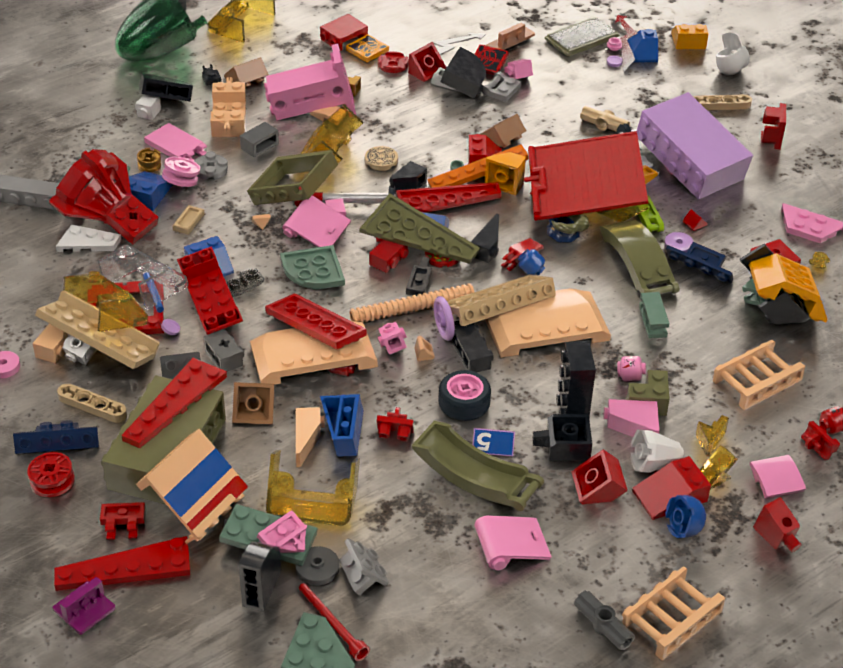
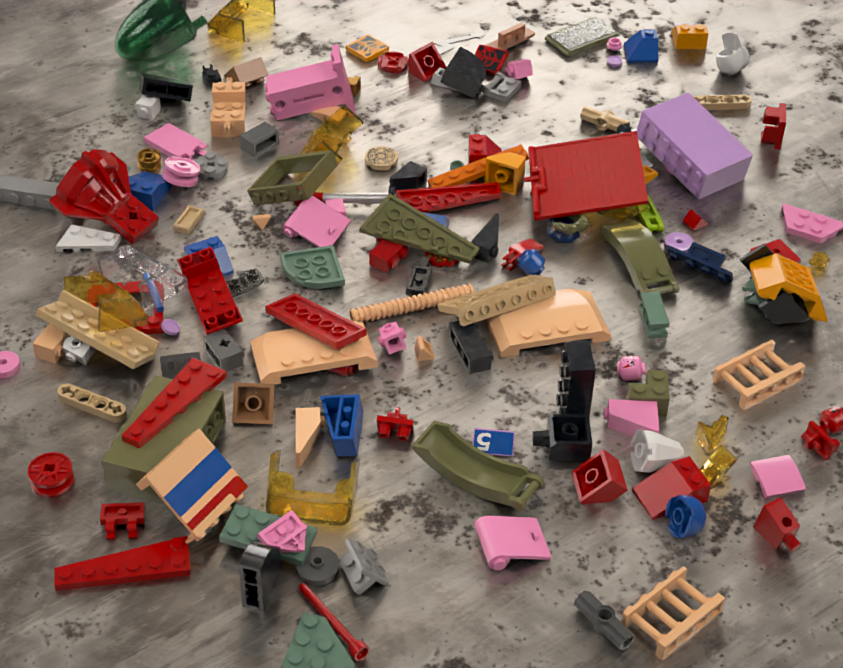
dark blue bracket [13,420,99,454] -> none
magenta bracket [52,577,116,635] -> none
panel [320,14,368,51] -> none
lavender plate [434,296,455,341] -> none
black wheel [438,370,491,421] -> none
medium nougat slope [480,114,526,149] -> none
sticker [615,15,638,71] -> none

